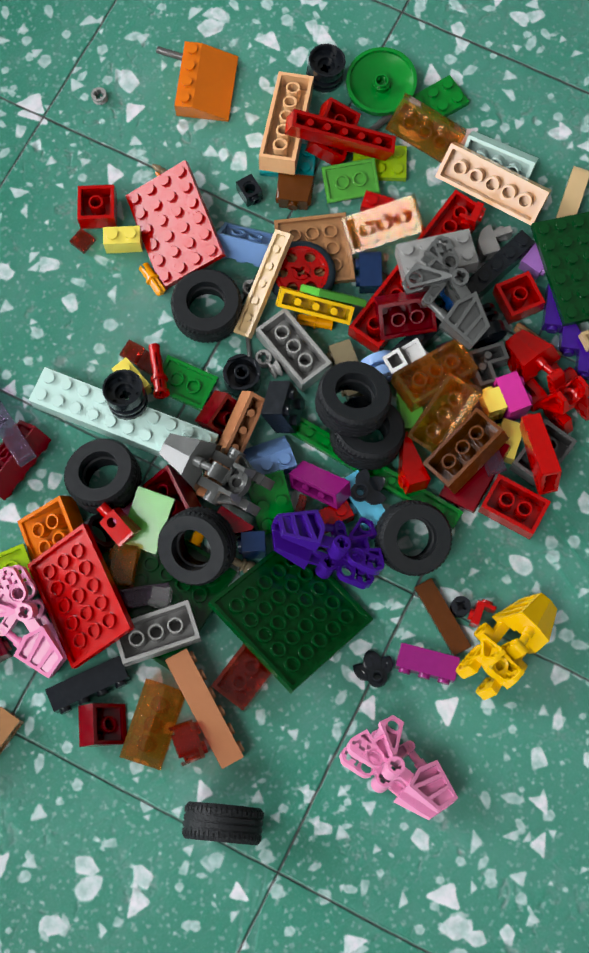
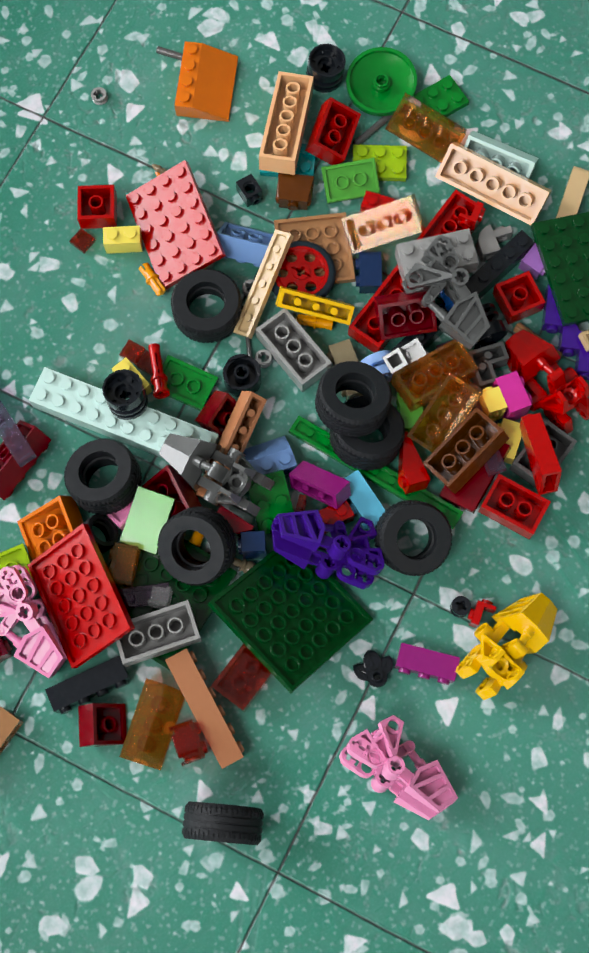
red torso [97,502,141,547] -> none
black brick [261,381,305,433] -> none
light grey bush [267,360,283,379] -> none
red brick [285,109,396,161] -> none
bright green tile [300,284,367,307] -> none
black plate [351,469,386,505] -> none
reddish brown tile [414,578,471,656] -> none

